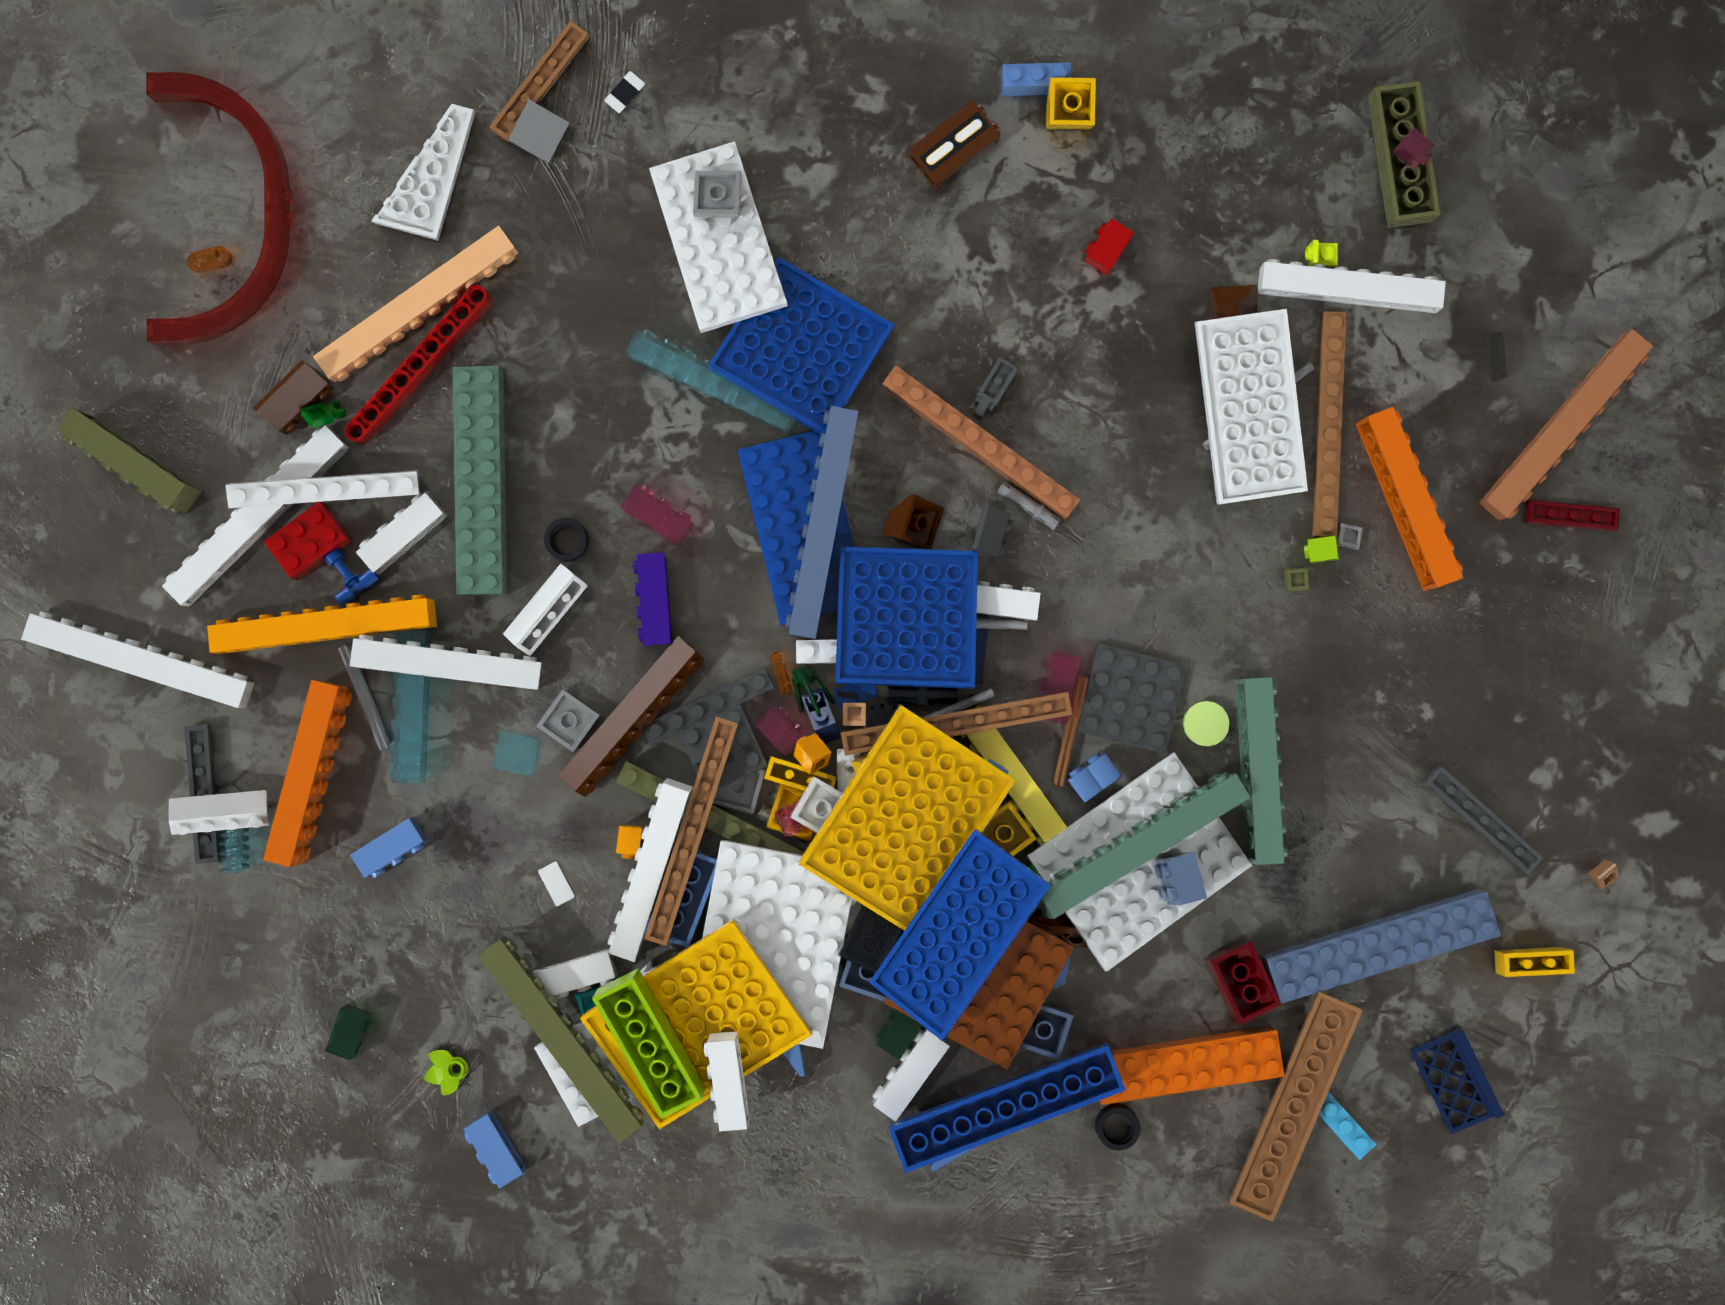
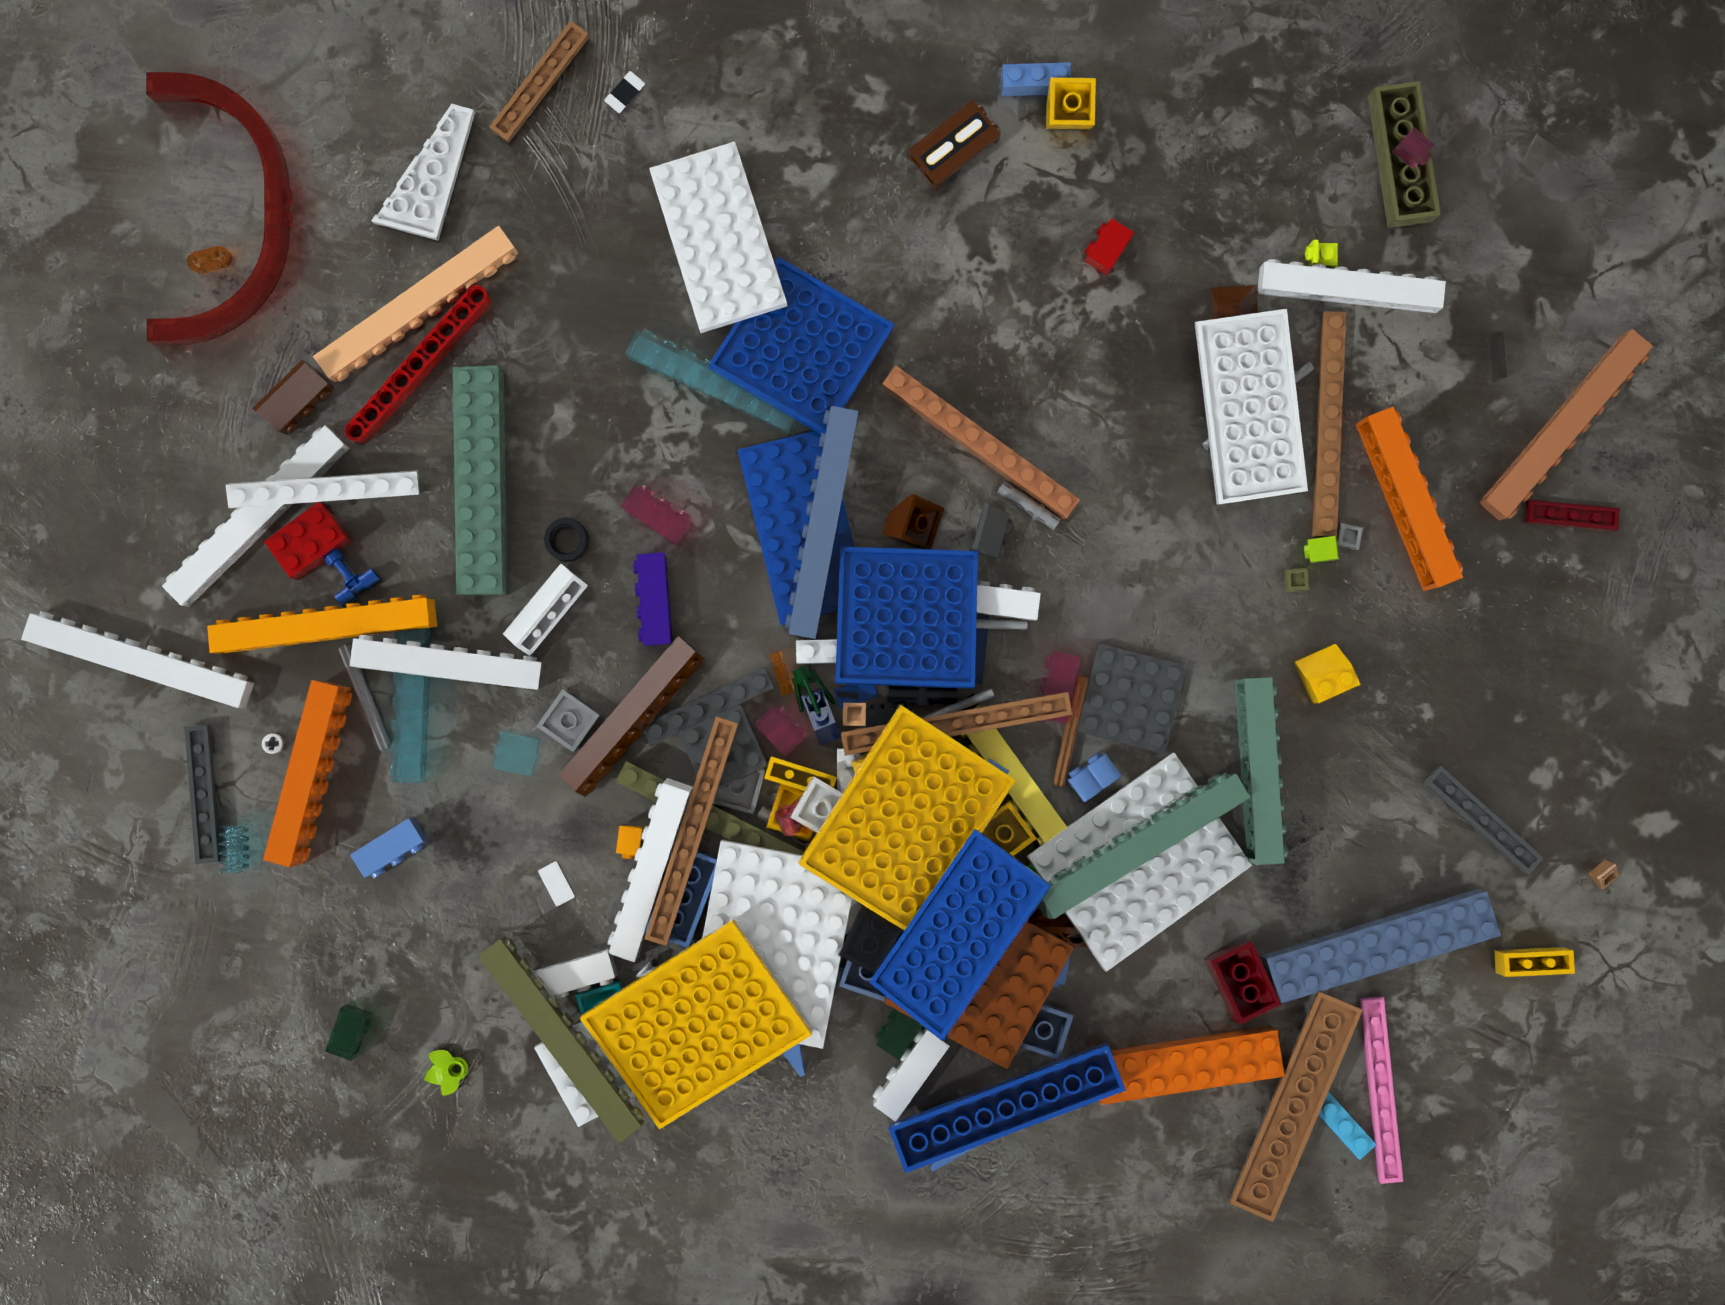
olive brick [57,408,202,513] -> none
white brick [169,790,269,835] -> none
green plate [301,401,346,428] -> none
white brick [356,493,448,575] -> none
medium blue brick [464,1110,527,1189] -> none
light grey tile [508,99,569,164] -> none
lime brick [592,968,706,1119] -> none
light grey plate [693,171,741,217] -> none
white brick [704,1031,750,1132] -> none
light orange brick [794,733,832,775] -> none
dark grey hinge [973,356,1019,419] -> none
black tyre [1095,1103,1141,1151] -> none
sand blue brick [1154,852,1207,905] -> none
yellowish green tile [1183,701,1229,746] -> none
dark blue fence [1410,1025,1504,1134] -> none
none -> white bush [262,734,285,754]
none -> yellow slope [1293,644,1361,704]
none -> bright pink tile [1359,996,1404,1184]

